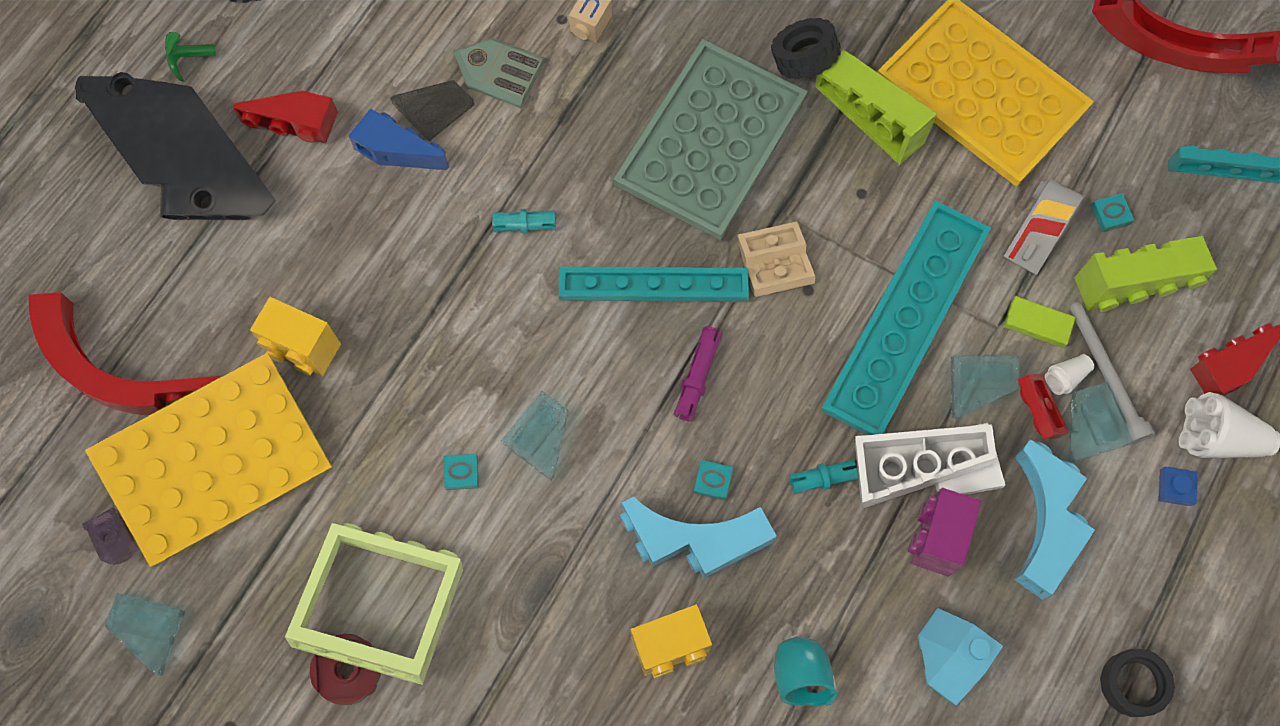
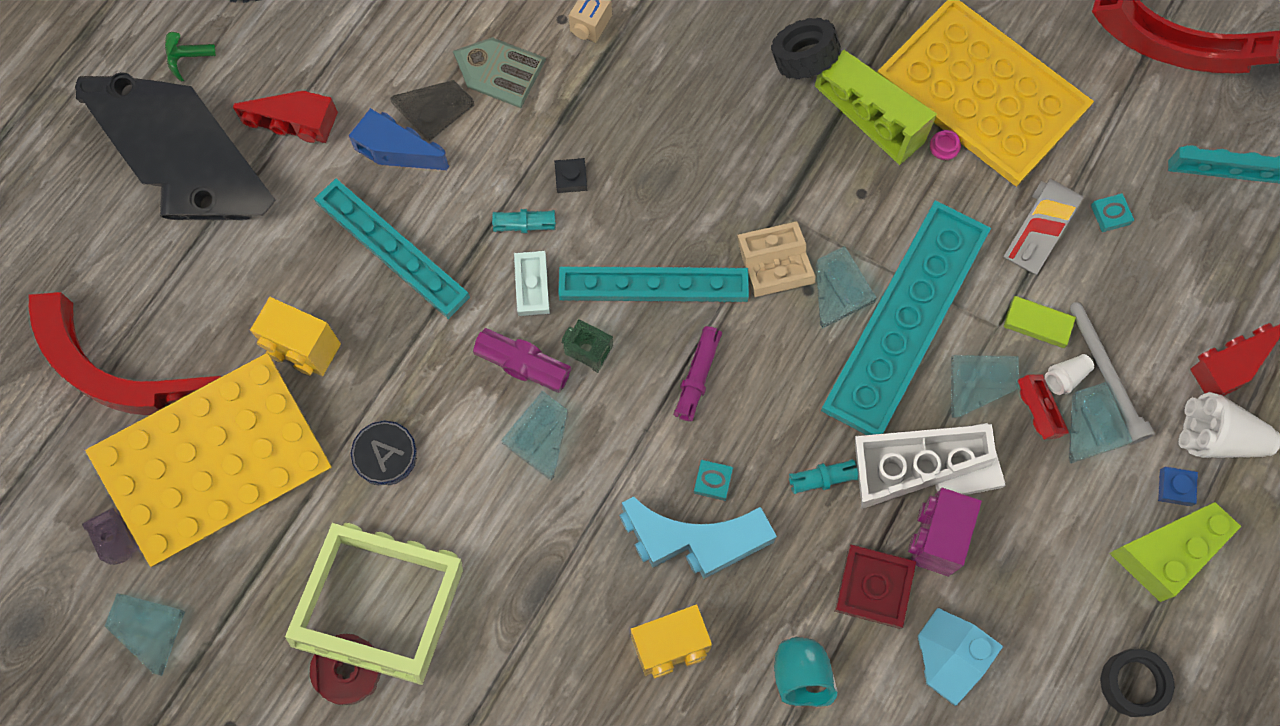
teal tile [444,454,479,490] -> none
sand green plate [613,39,808,241] -> none
medium azure arch [1014,439,1095,600] -> none
lime wedge [1074,236,1217,312] -> none
none -> teal plate [314,178,470,319]
none -> black tile [350,420,417,486]
none -> magenta piece [473,328,571,393]
none -> light aqua plate [514,251,550,316]
none -> black plate [554,158,588,193]
none -> clear green brick [561,319,613,373]
none -> clear light blue wing [816,246,877,329]
none -> dark red plate [834,544,916,629]
none -> dark pink plate [930,130,961,160]
none -> lime wedge [1109,502,1241,602]

